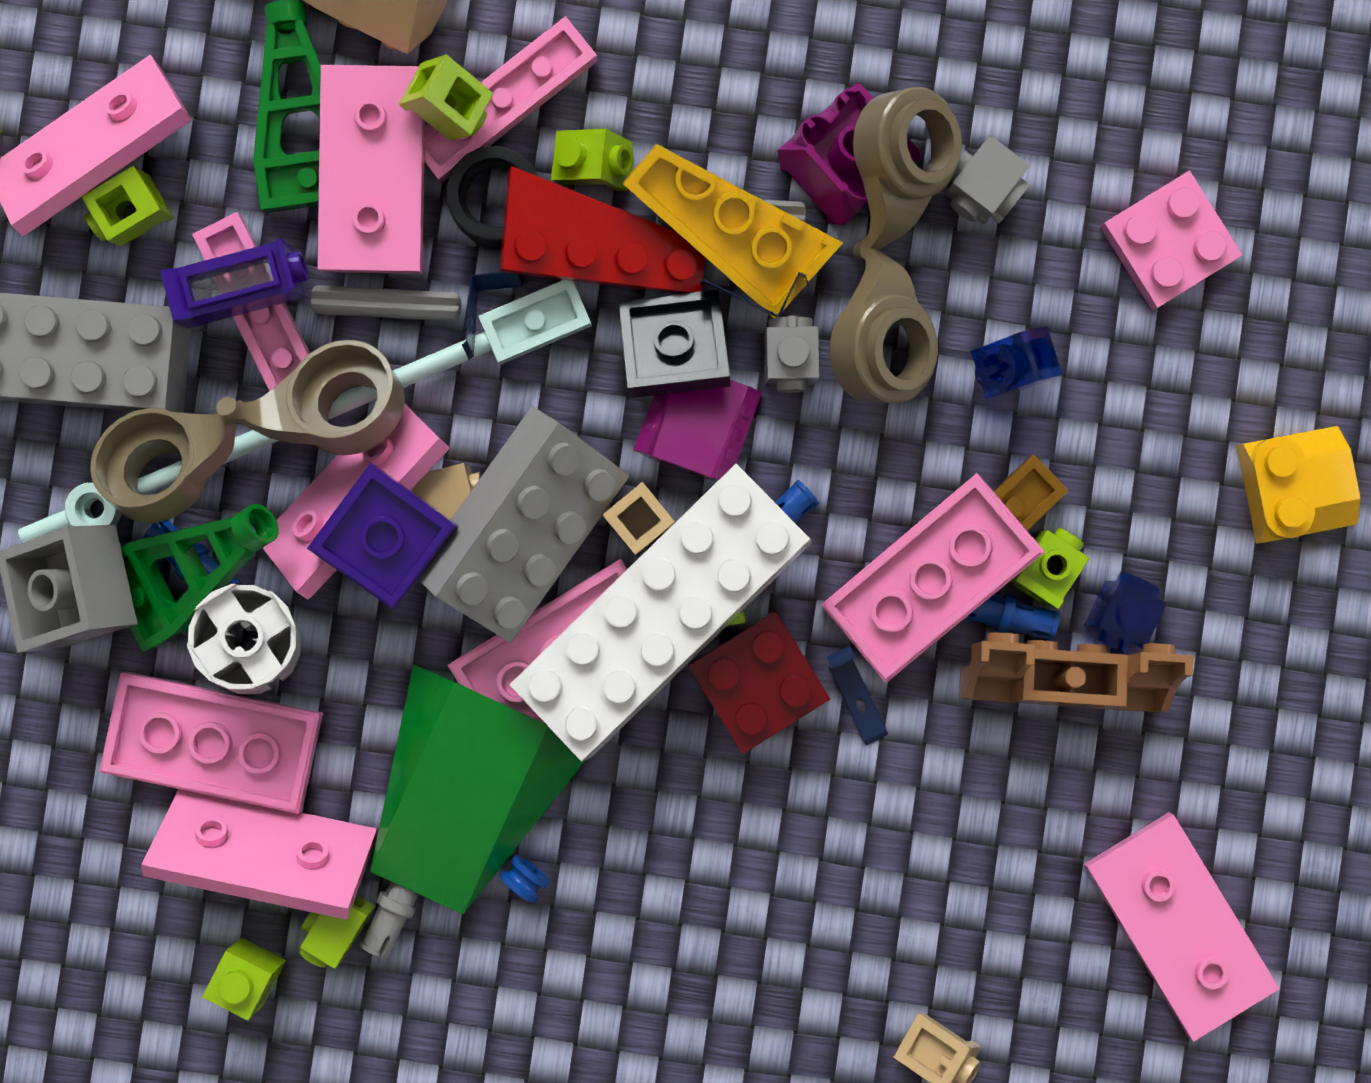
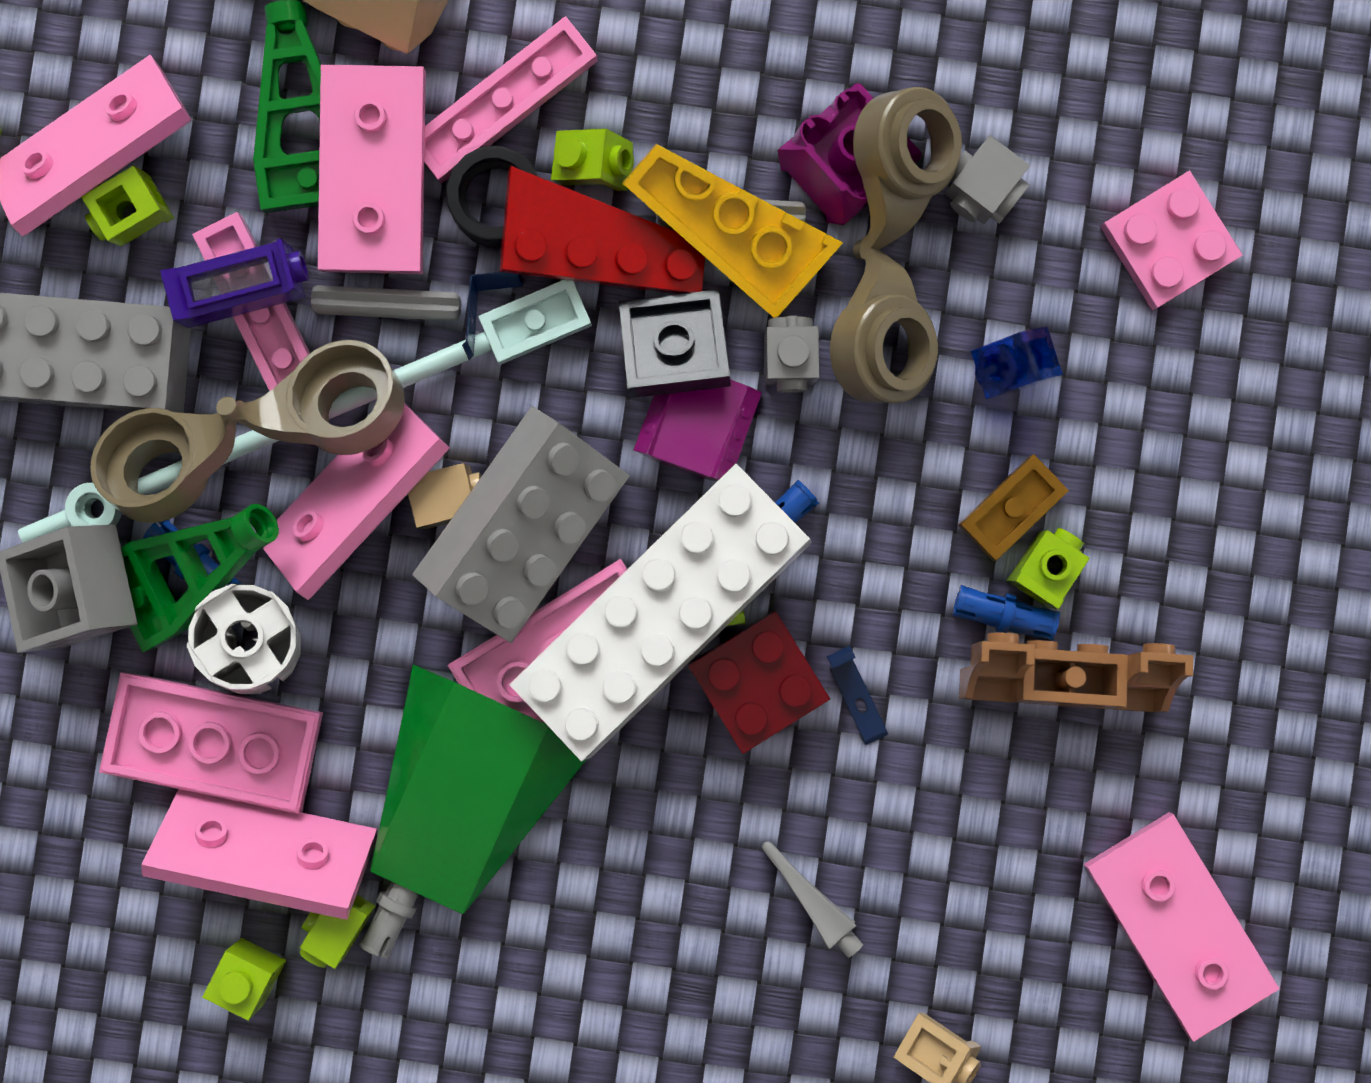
dark purple plate [307,462,457,610] -> none
lime brick [398,54,493,141] -> none
blue bush [499,854,551,903] -> none
tan brick [603,482,675,556] -> none
dark blue piece [698,272,809,318] -> none
bright pink plate [821,473,1045,683] -> none
clear blue brick [1084,572,1167,653] -> none
yellow slope [1237,426,1361,543] -> none
none -> light grey piece [762,841,863,958]

